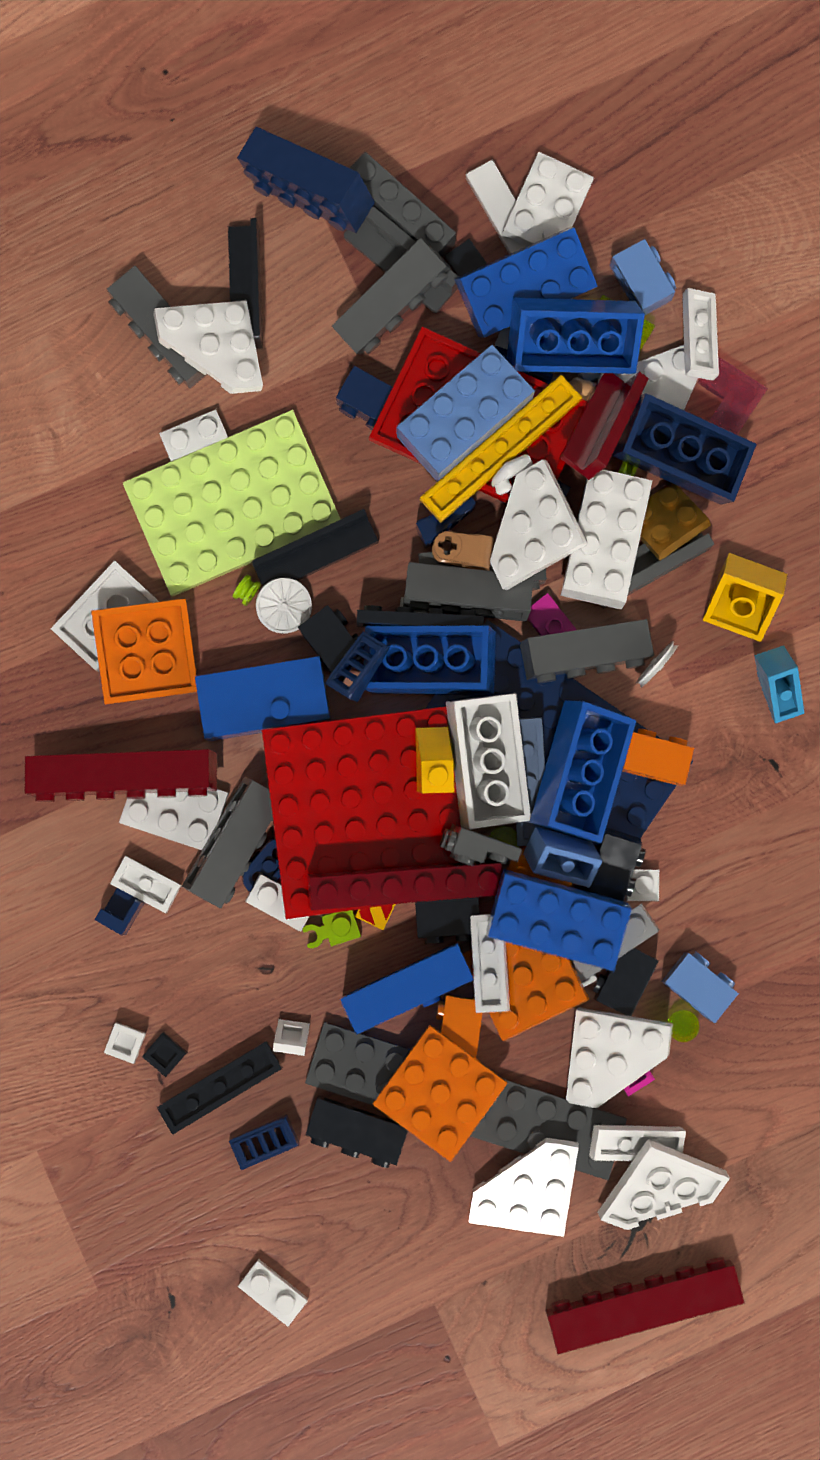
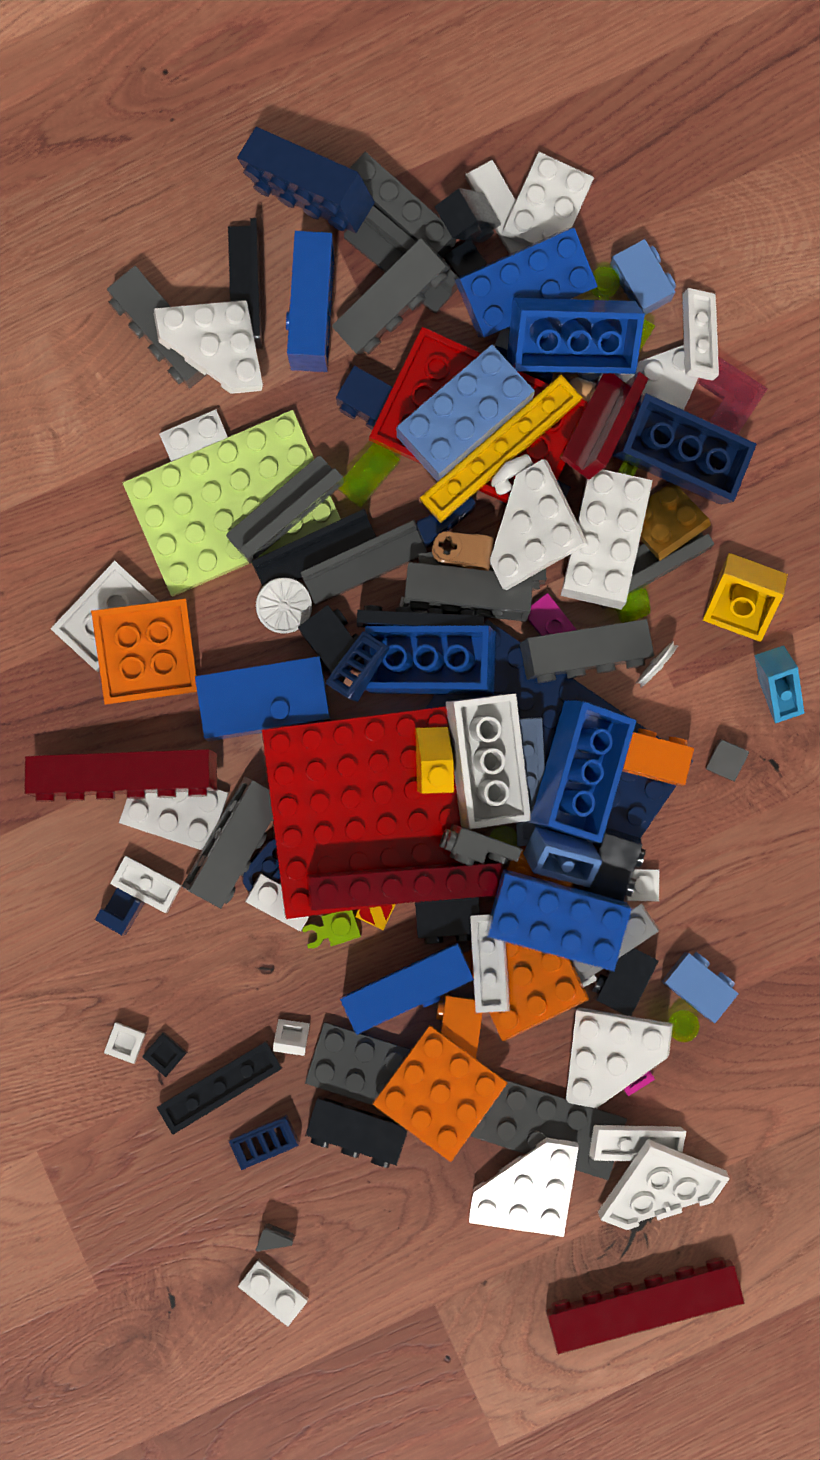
lime bush [232,575,261,606] -> none
none -> dark grey panel [226,456,344,564]
none -> dark grey slope [255,1223,295,1251]
none -> blue brick [286,231,335,372]
none -> dark grey panel [301,520,427,606]
none -> clear neon green plate [338,443,400,508]
none -> black brick [434,188,501,243]
none -> clear neon green plate [590,267,620,298]
none -> clear neon green slope [615,588,651,623]
none -> dark grey slope [706,739,749,782]

